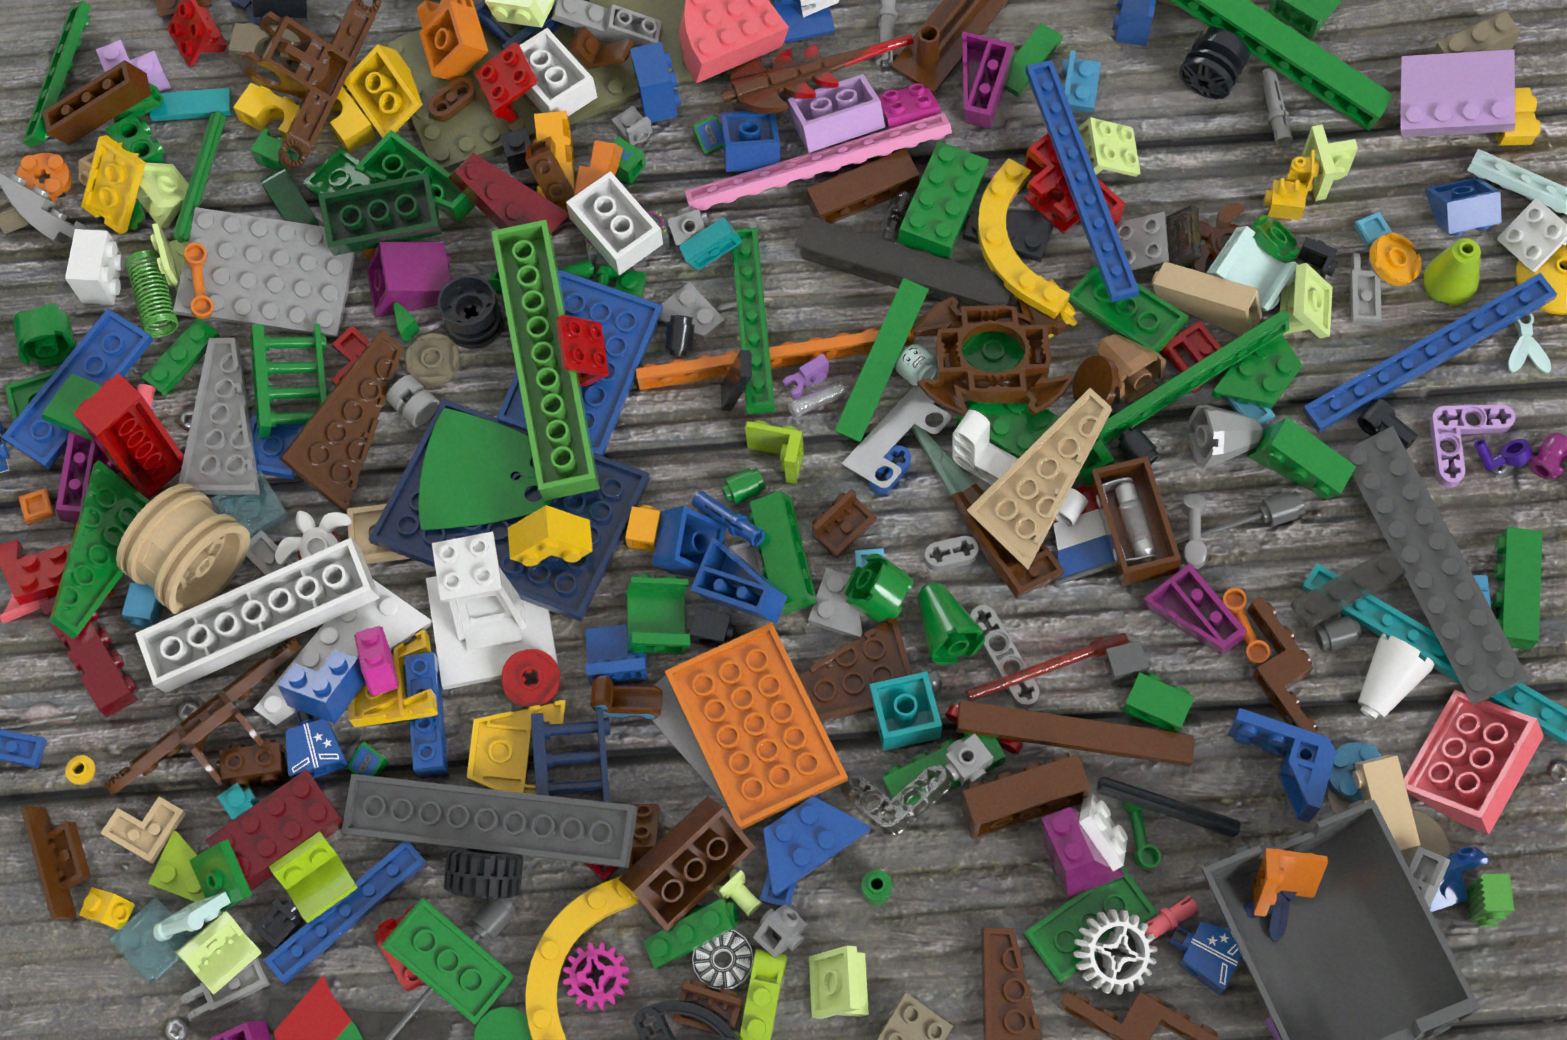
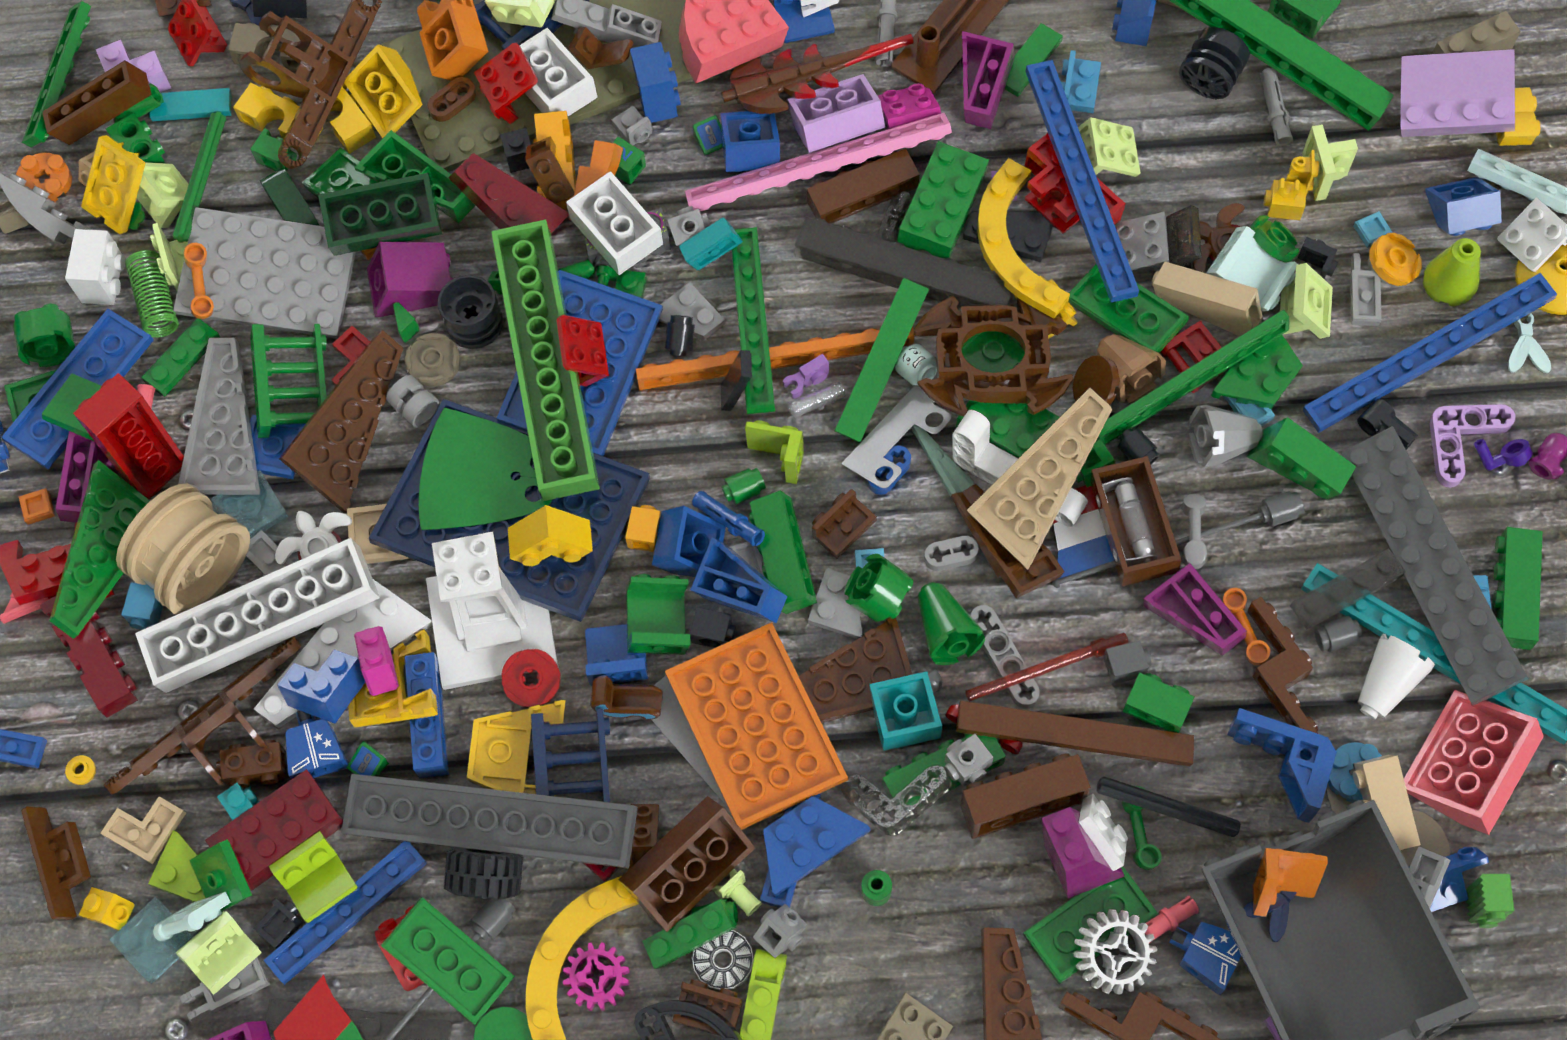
yellowish green bracket [809,946,869,1019] -> none

